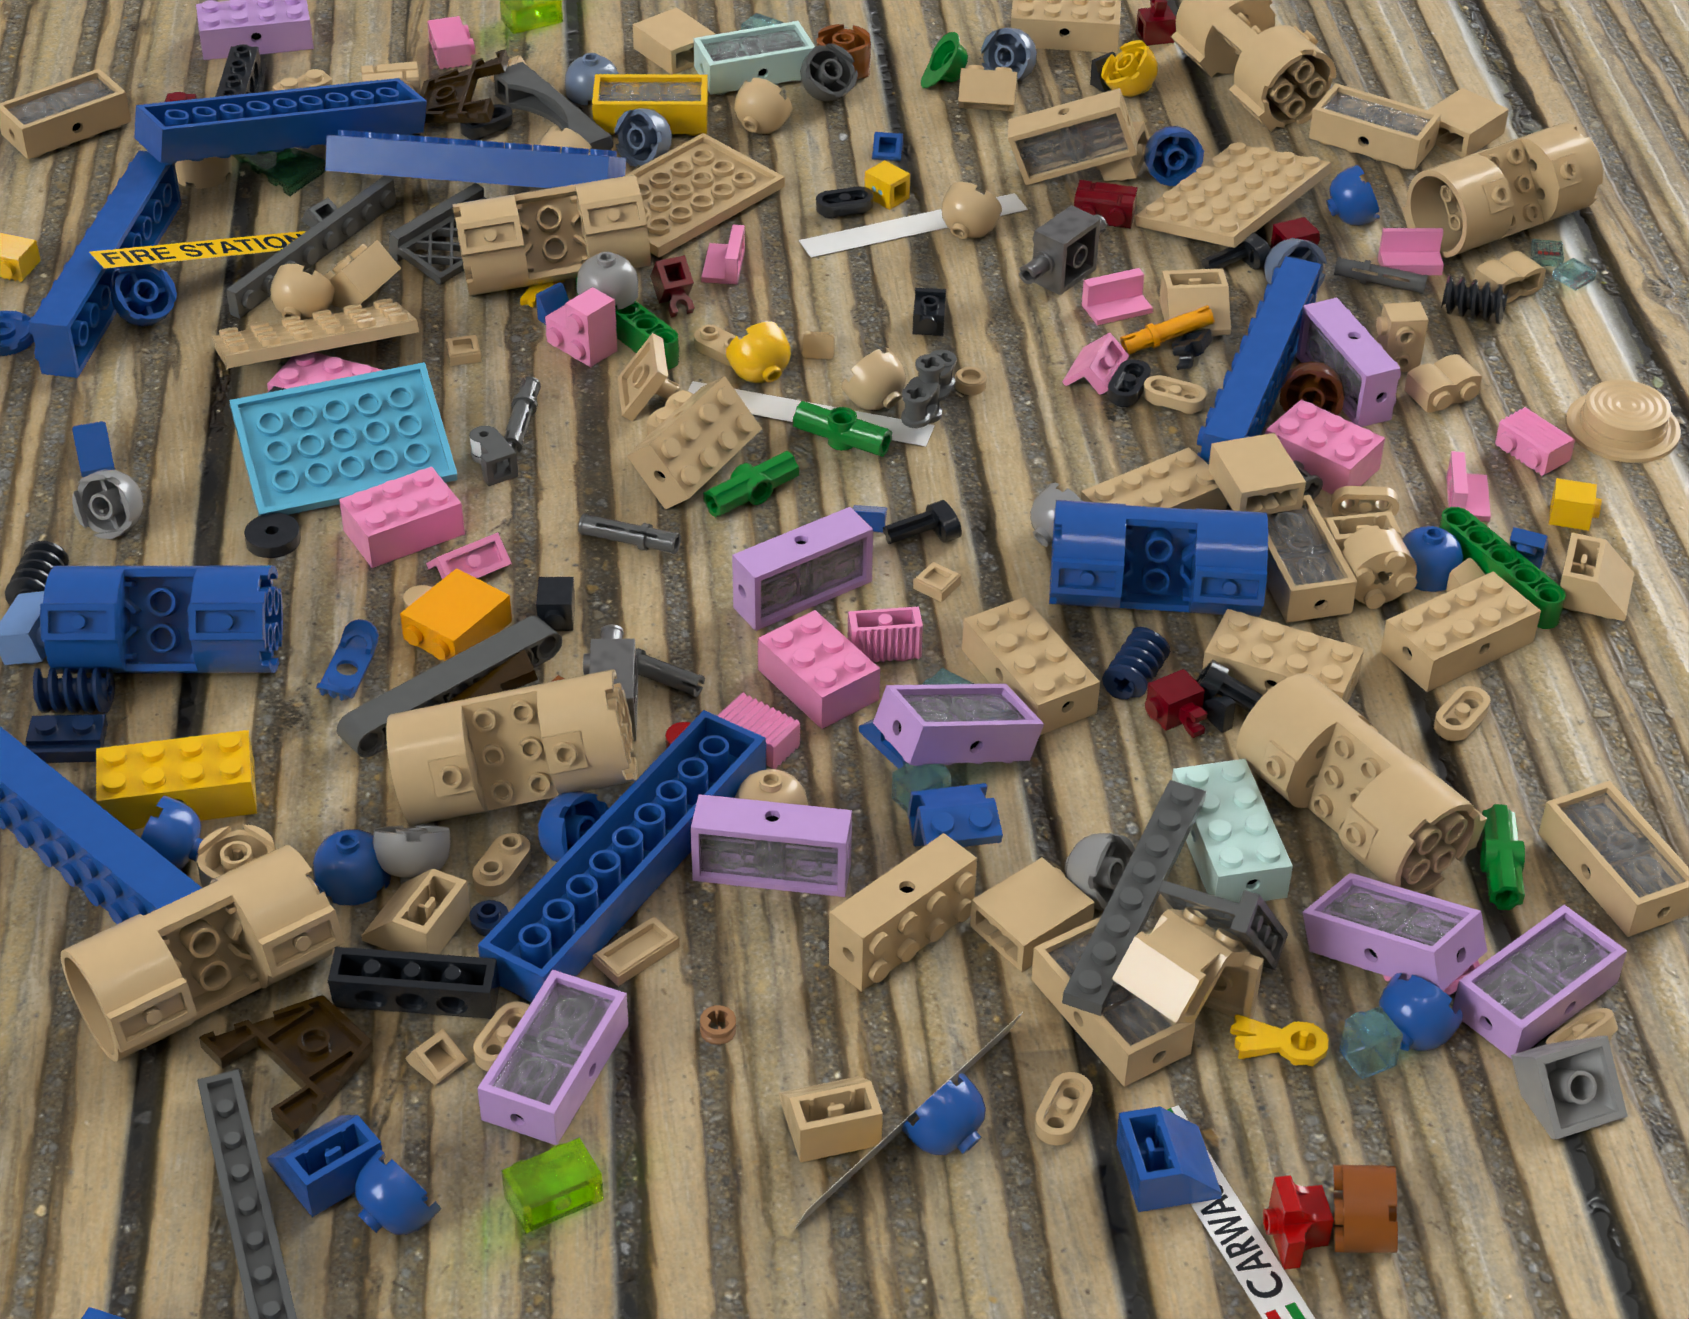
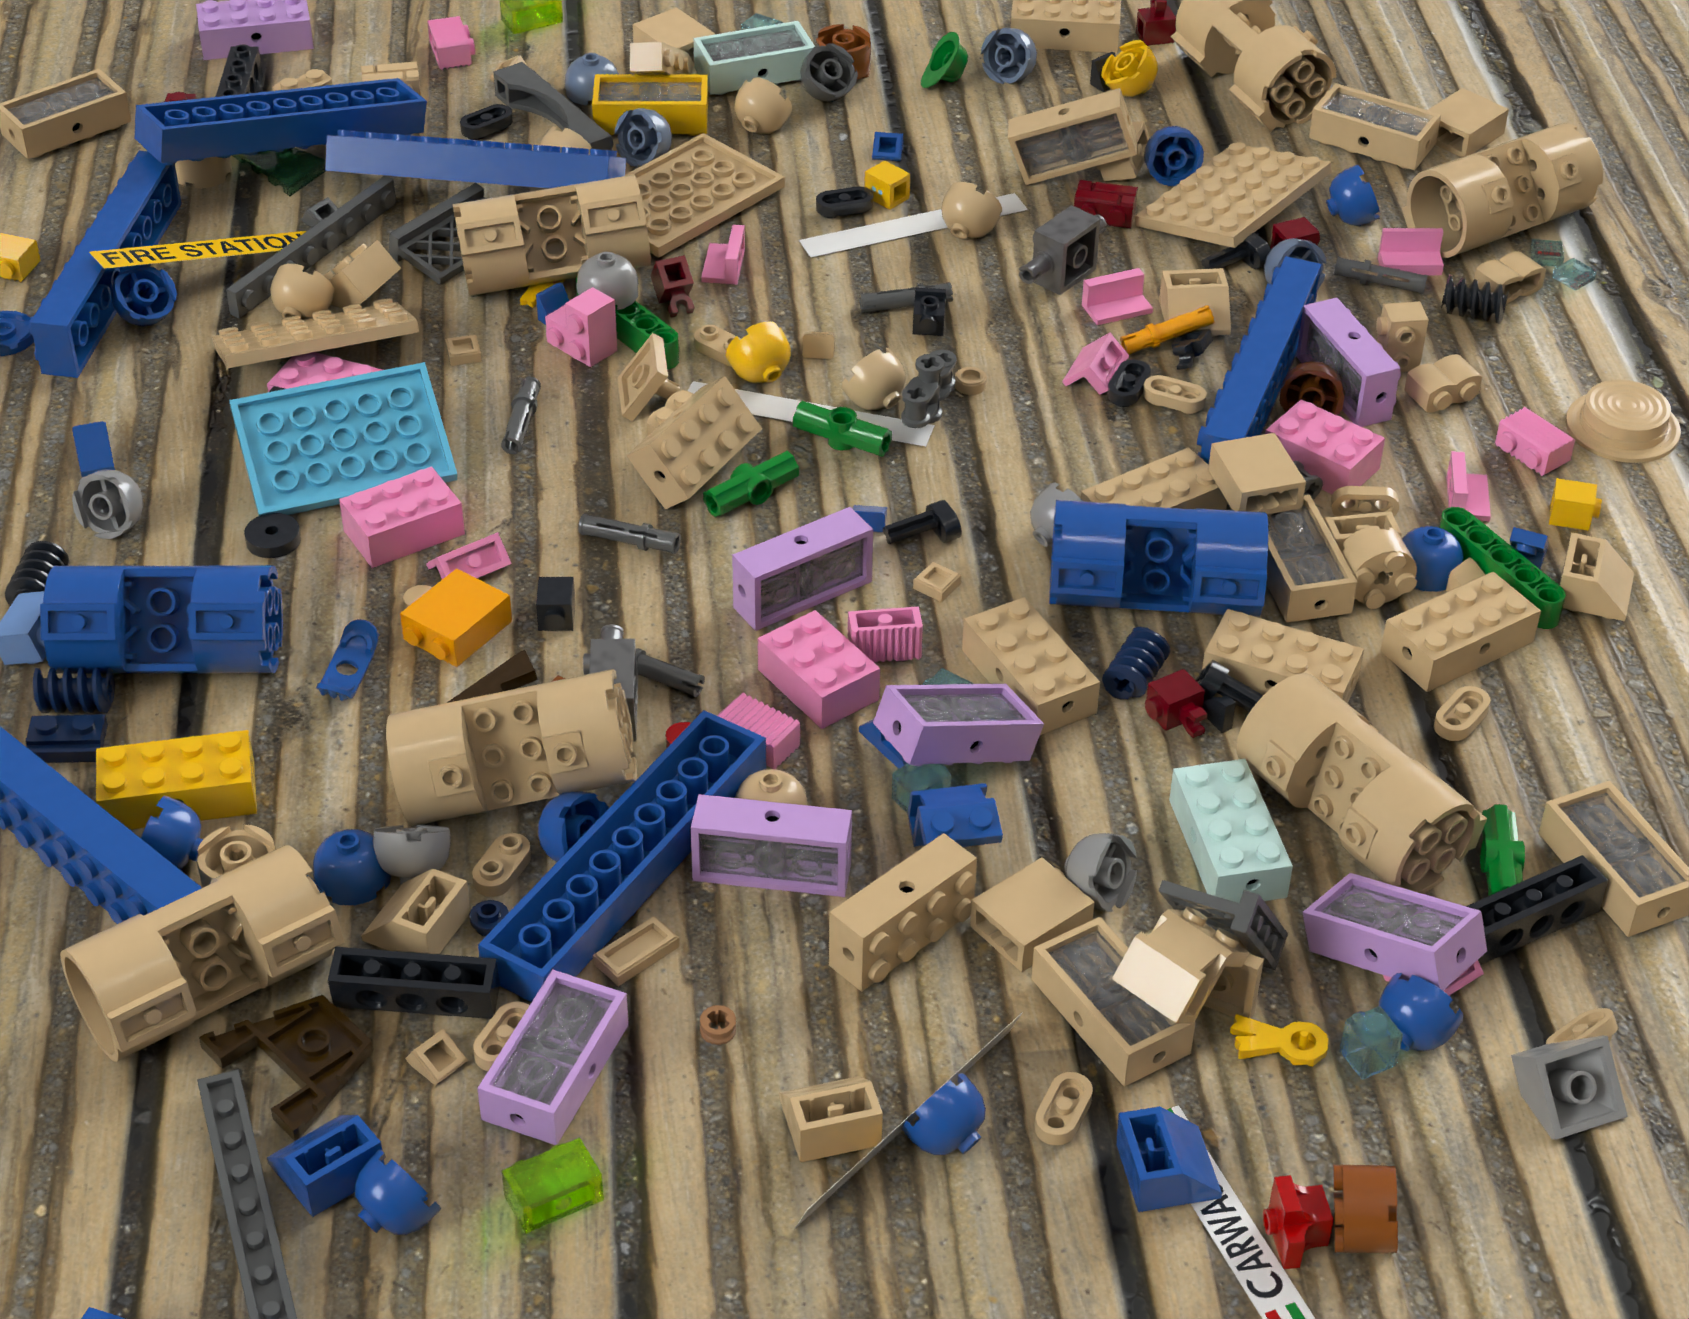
dark grey beam [337,615,562,757] -> none
dark brown wing [420,49,509,123] -> none
dark grey leg [469,426,519,486] -> none
tan slope [958,65,1018,112] -> none
dark grey plate [1062,780,1206,1016] -> none
brick [1452,904,1627,1059] -> none
none -> tan brick [630,42,693,74]
none -> dark grey pin [859,282,953,313]
none -> black brick [1466,855,1608,965]

